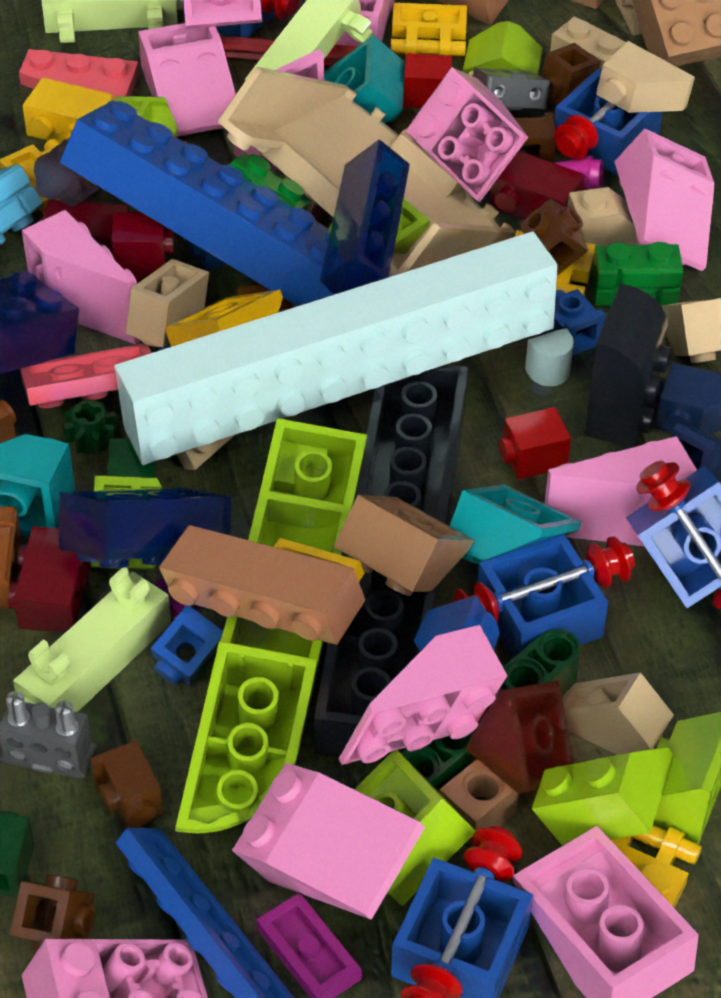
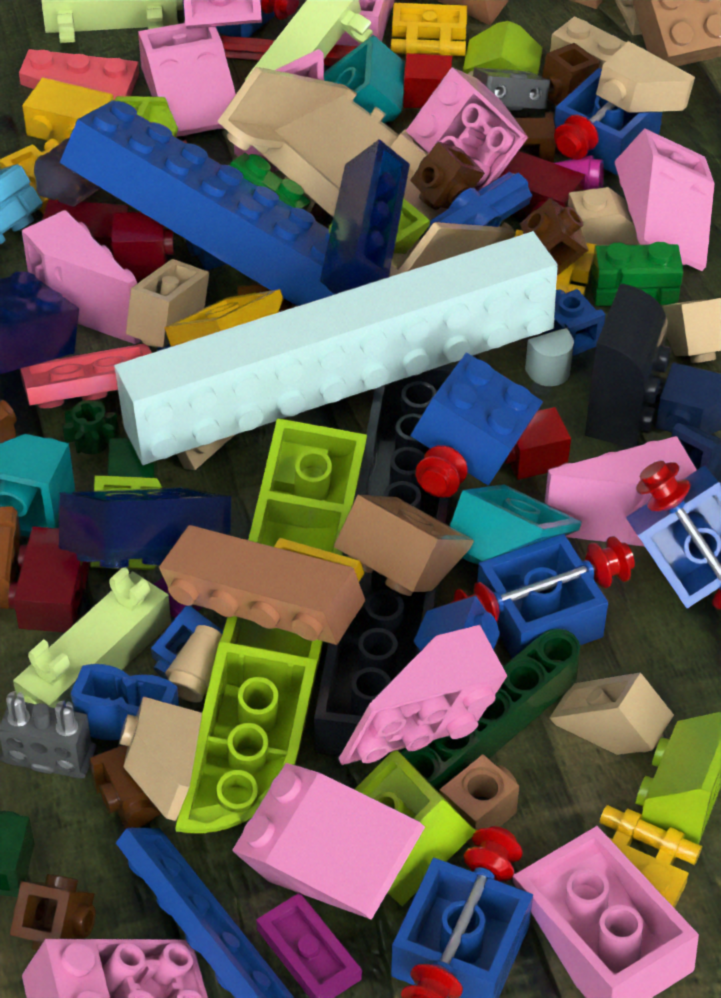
clear red slope [466,680,574,793] -> none
lime slope [532,747,673,846] -> none
none -> blue brick [71,664,179,740]
none -> tan slope [119,697,202,821]
none -> tan cone [165,625,222,702]
none -> reddish brown brick [410,141,485,210]
none -> blue brick [410,352,543,498]
none -> blue piece [419,172,532,240]

